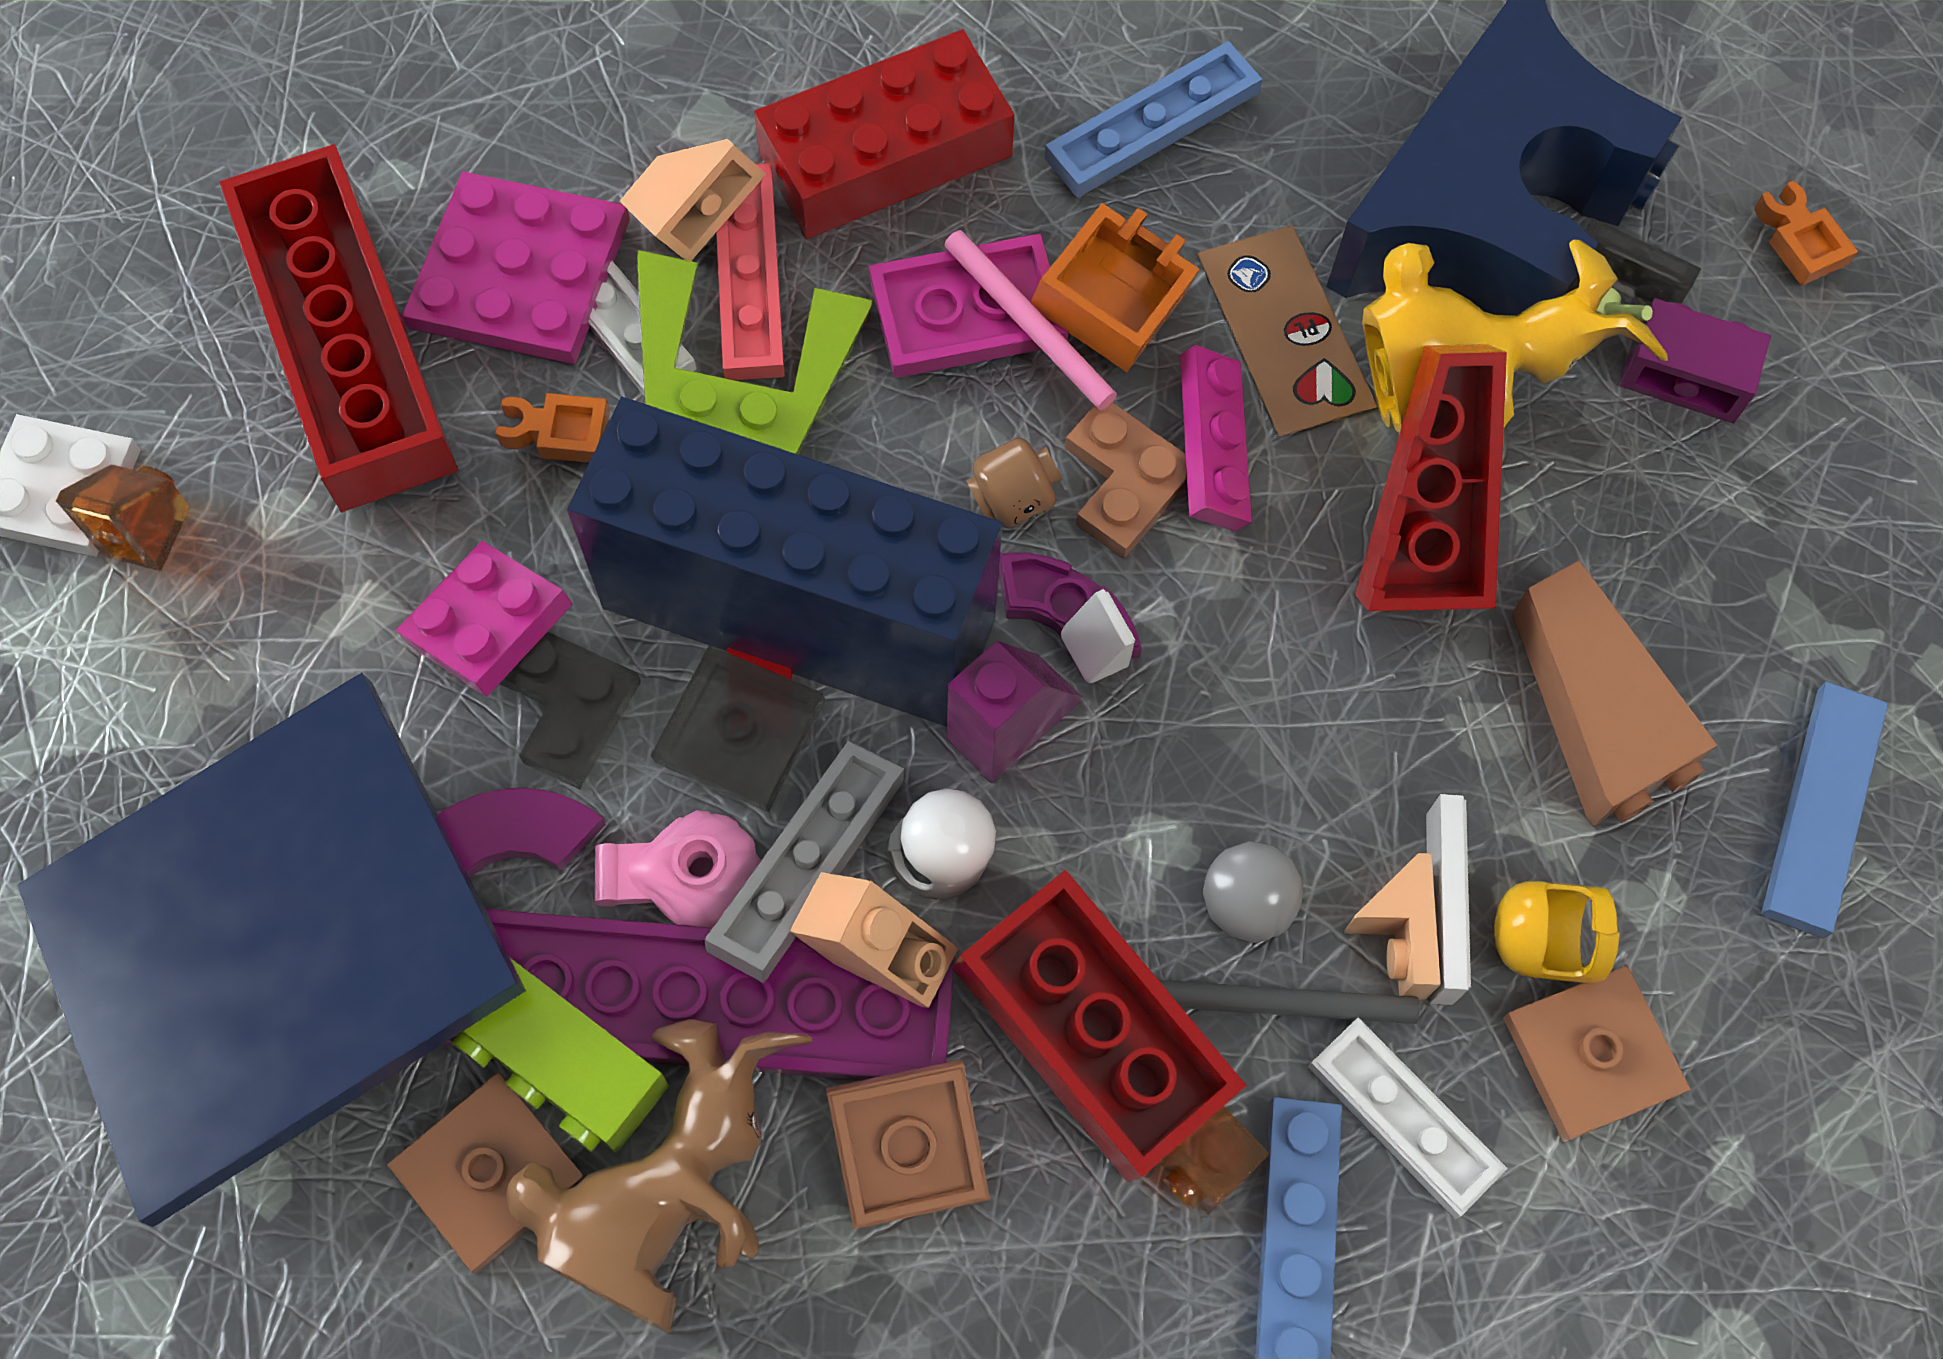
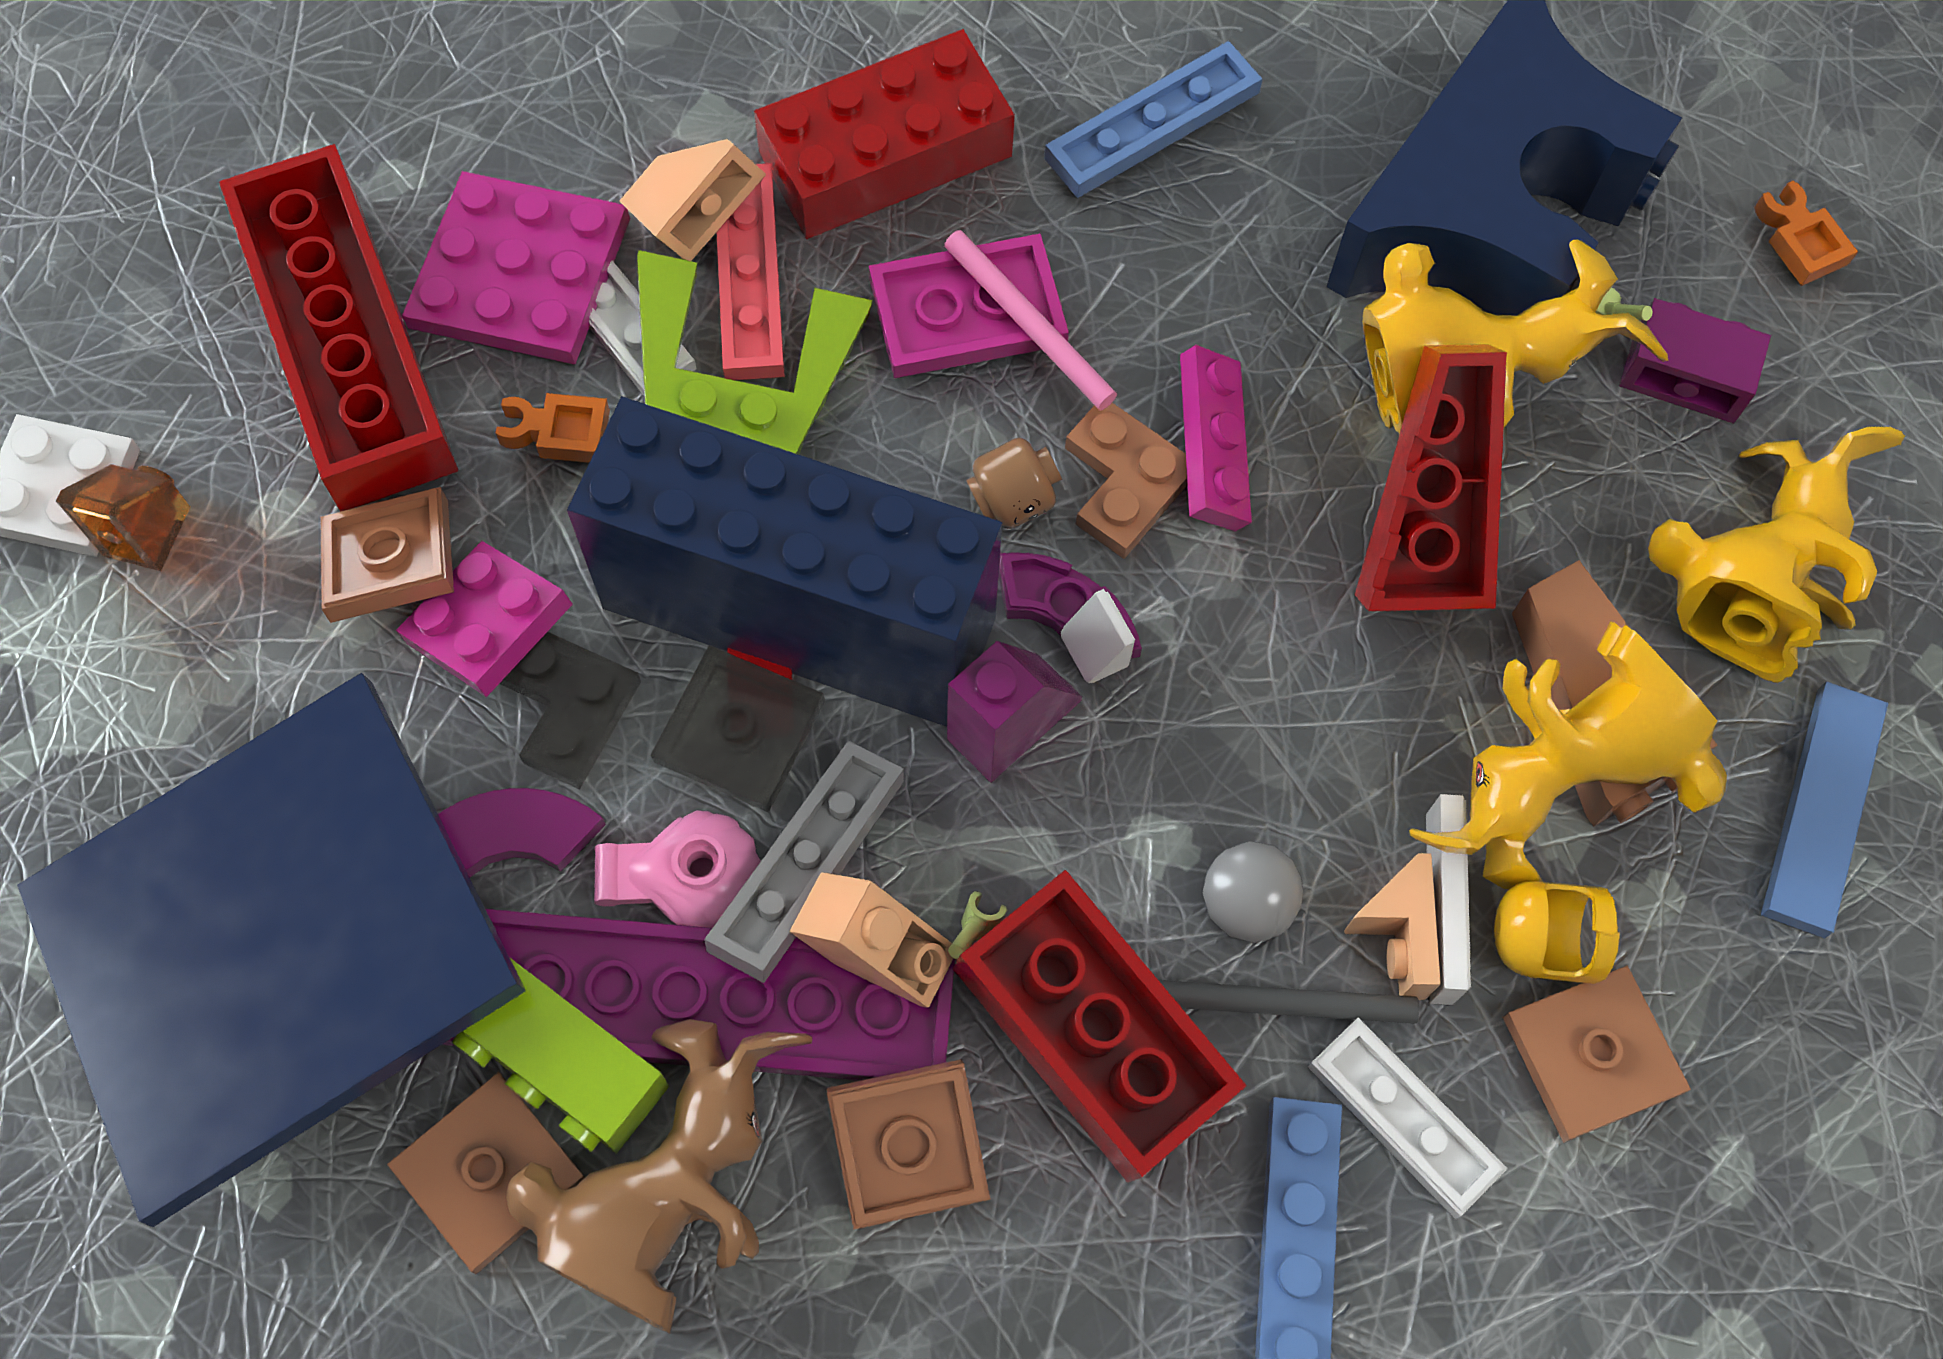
white helmet [885,788,996,899] -> none
orange piece [1030,203,1200,373] -> none
clear orange bracket [1160,1106,1270,1215] -> none
medium nougat sticker [1197,225,1378,437] -> none
clear smoke plate [1585,218,1701,306] -> none
none -> nougat plate [321,487,454,623]
none -> yellowish green hand [948,892,1007,959]
none -> yellow animal [1409,621,1727,889]
none -> yellow animal [1648,427,1905,683]

